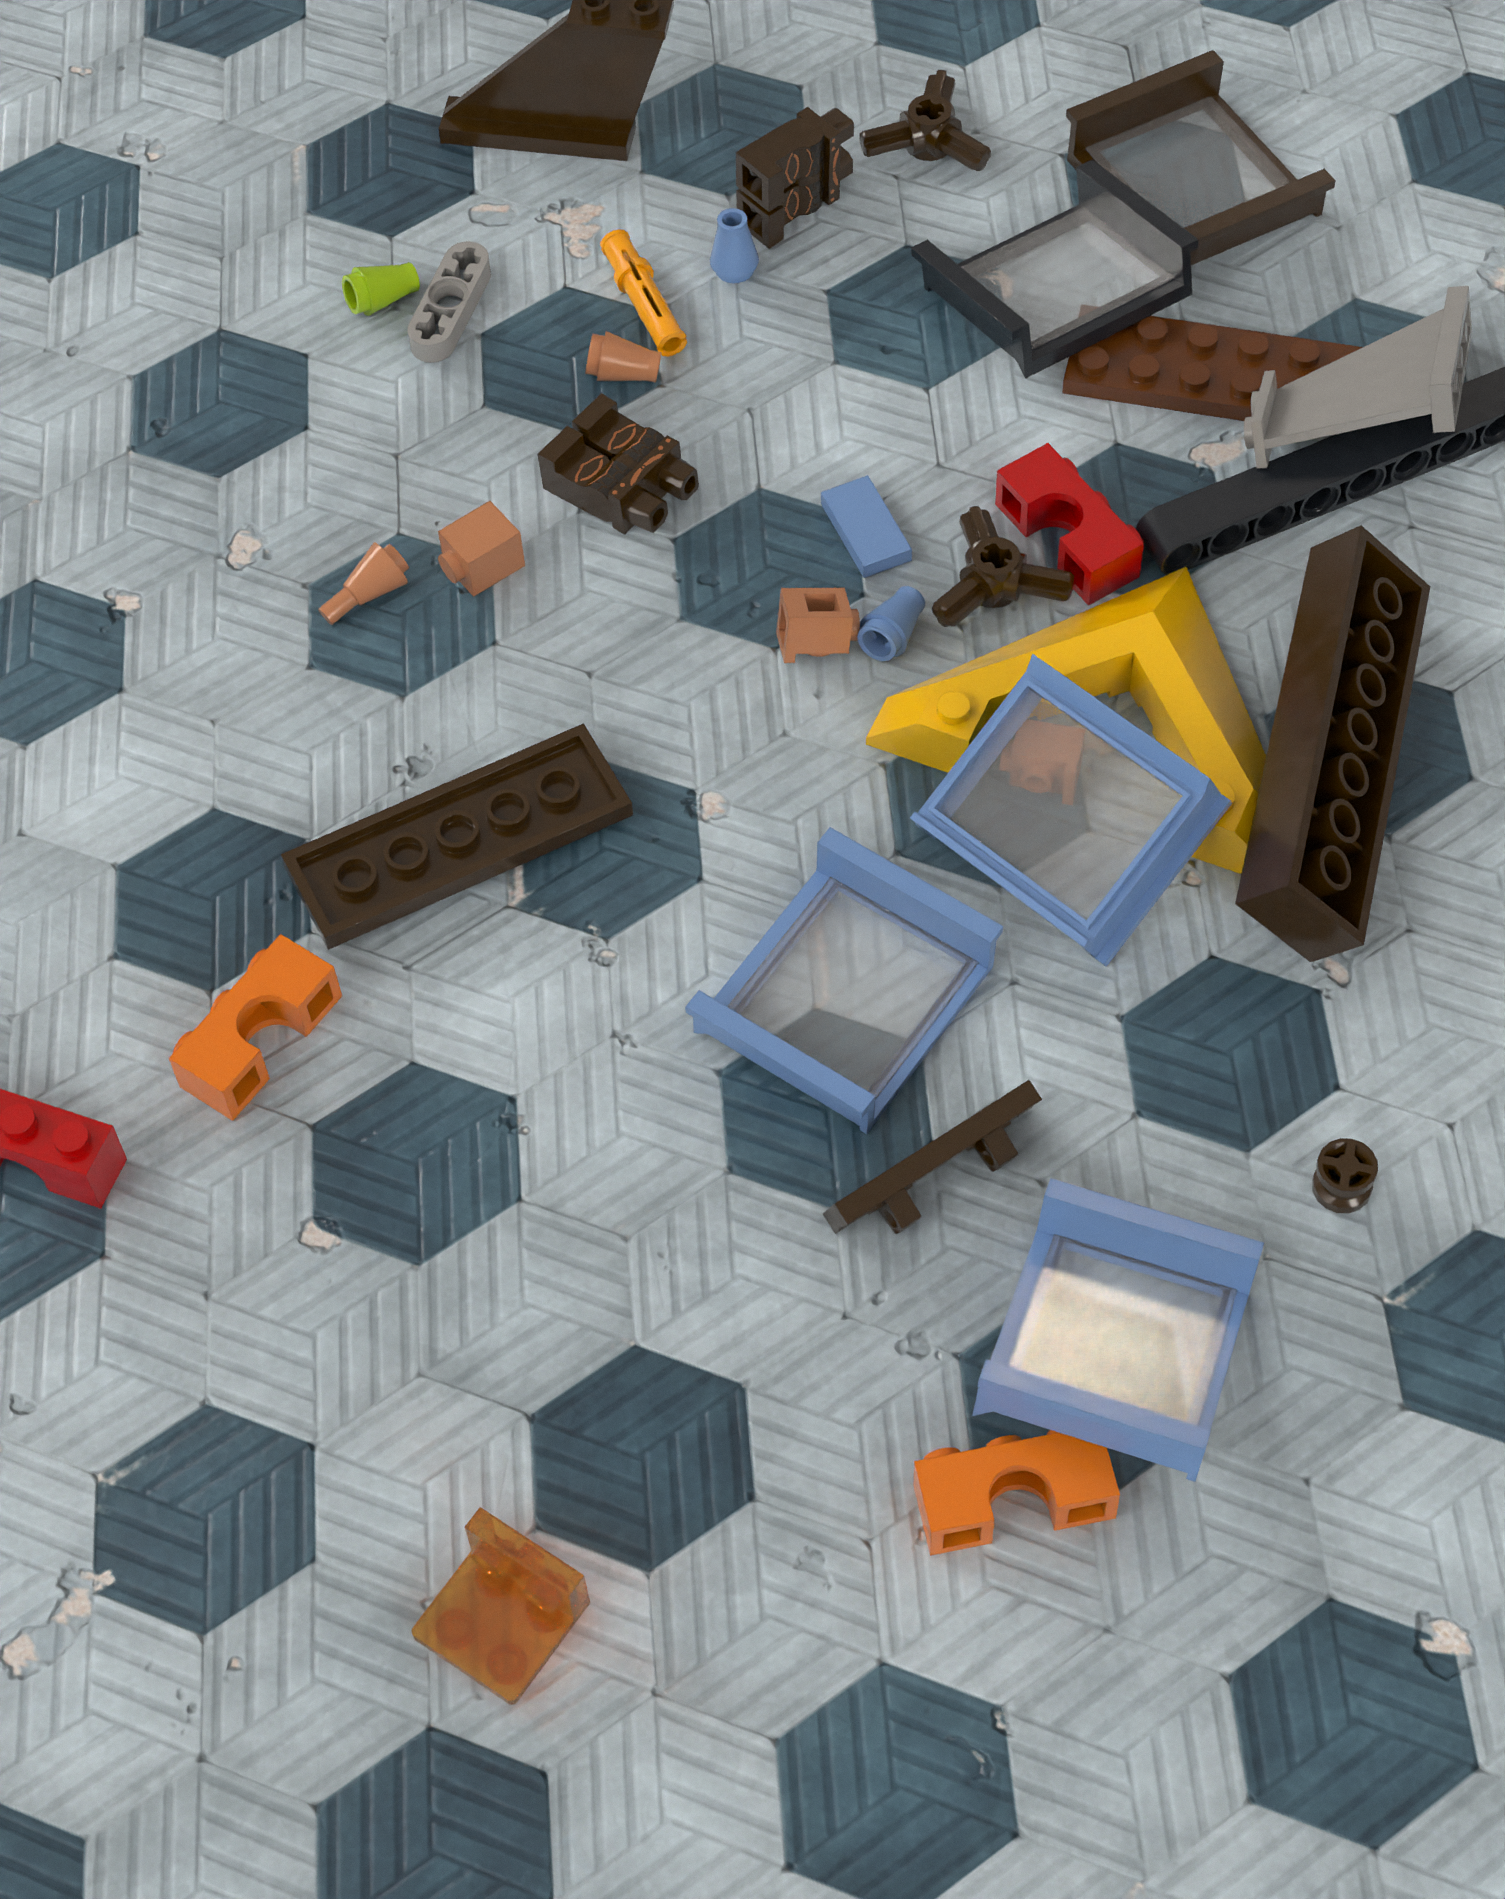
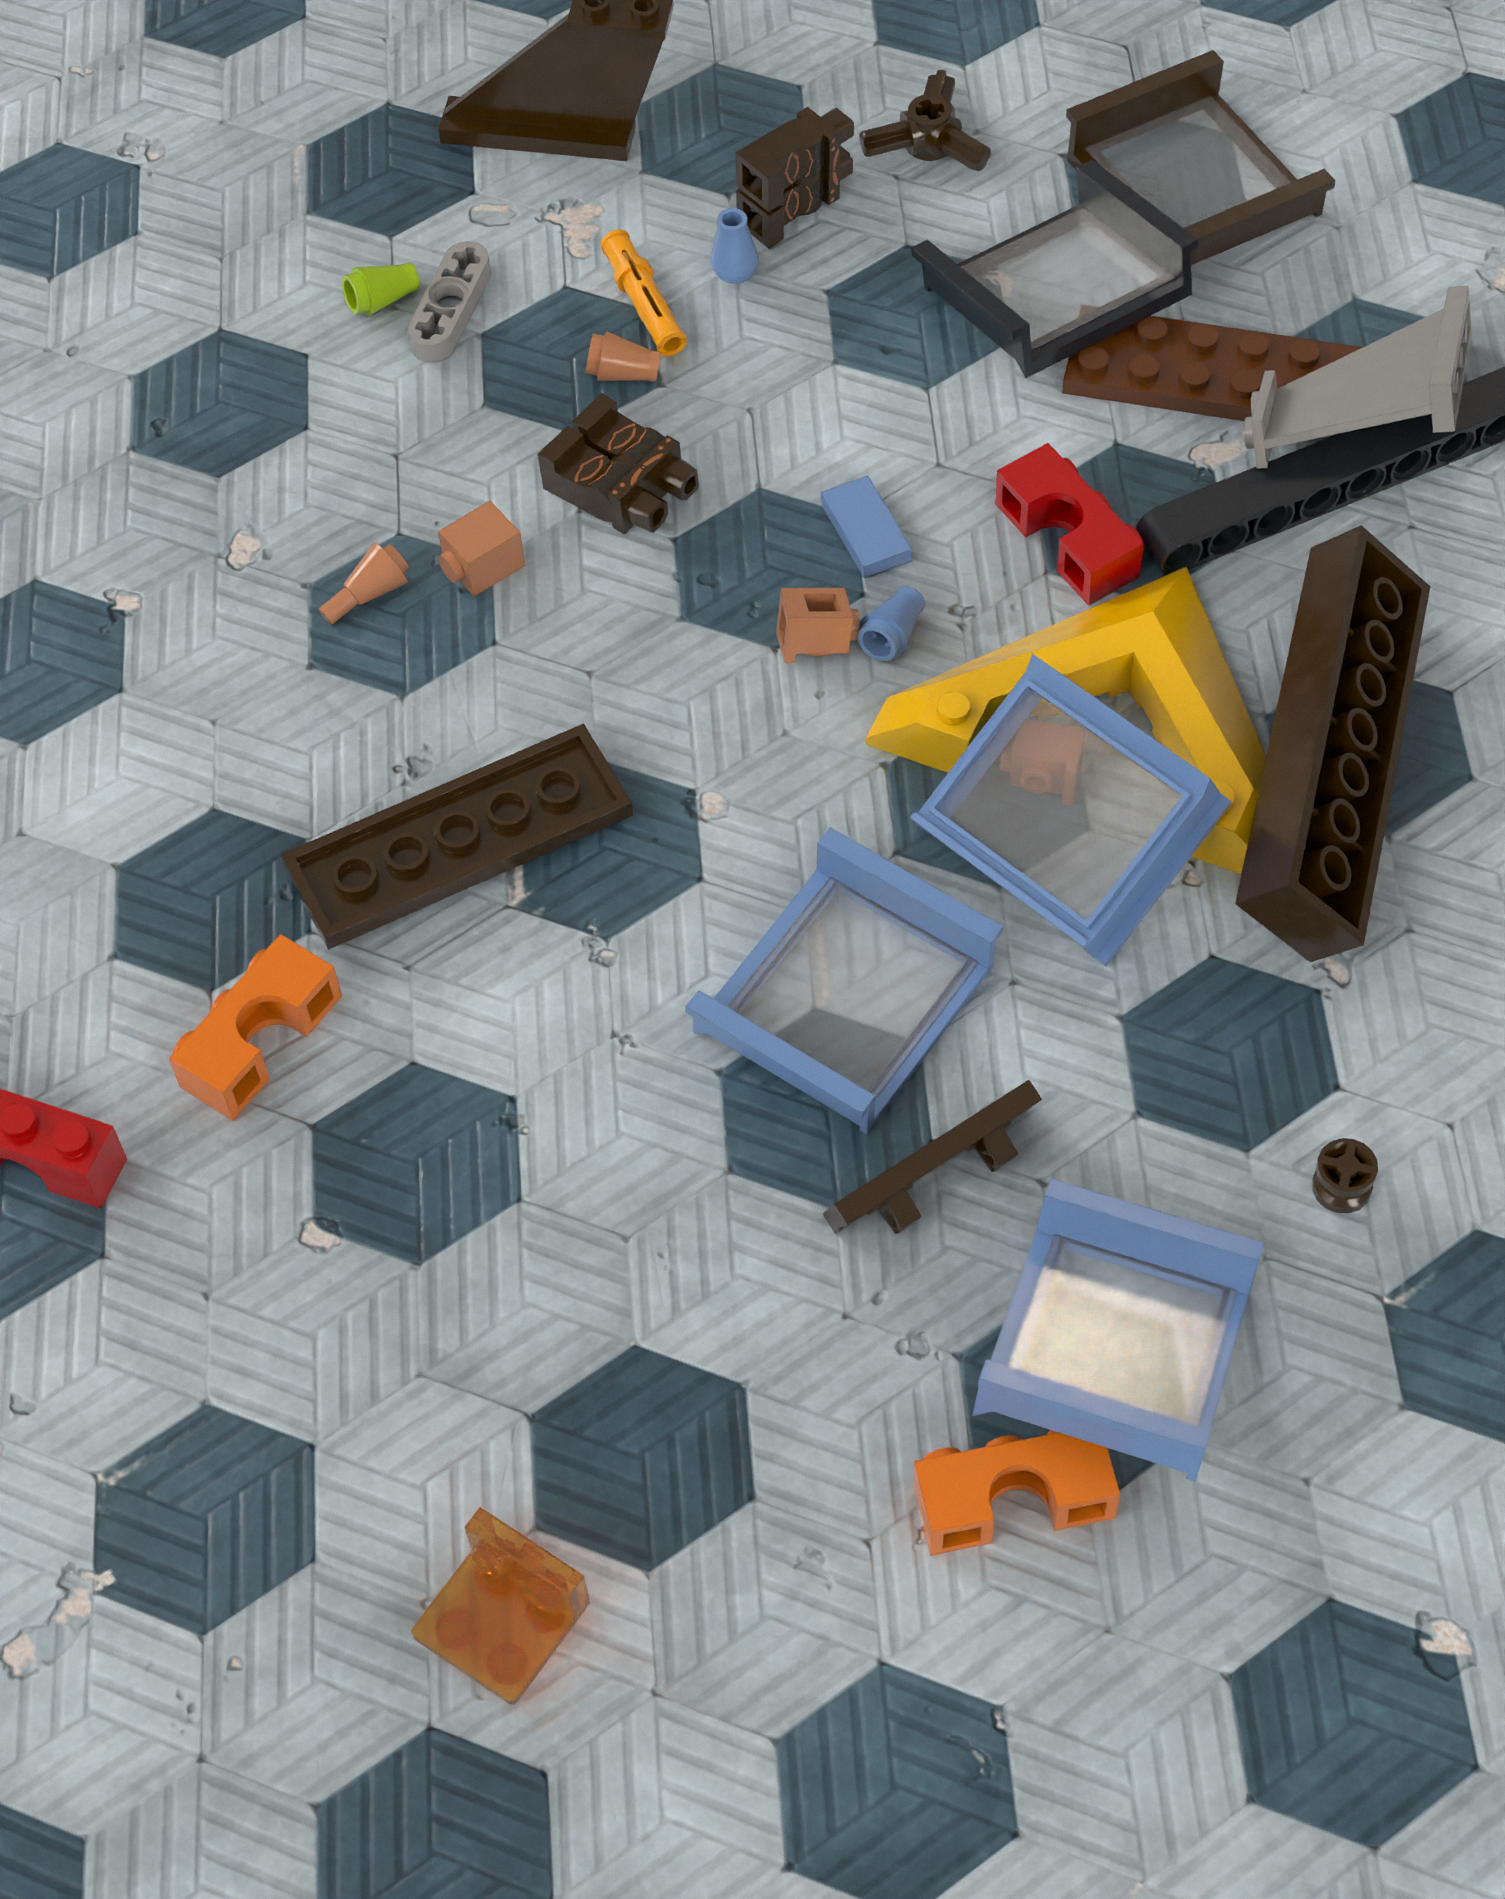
dark brown bush [932,506,1074,627] -> none

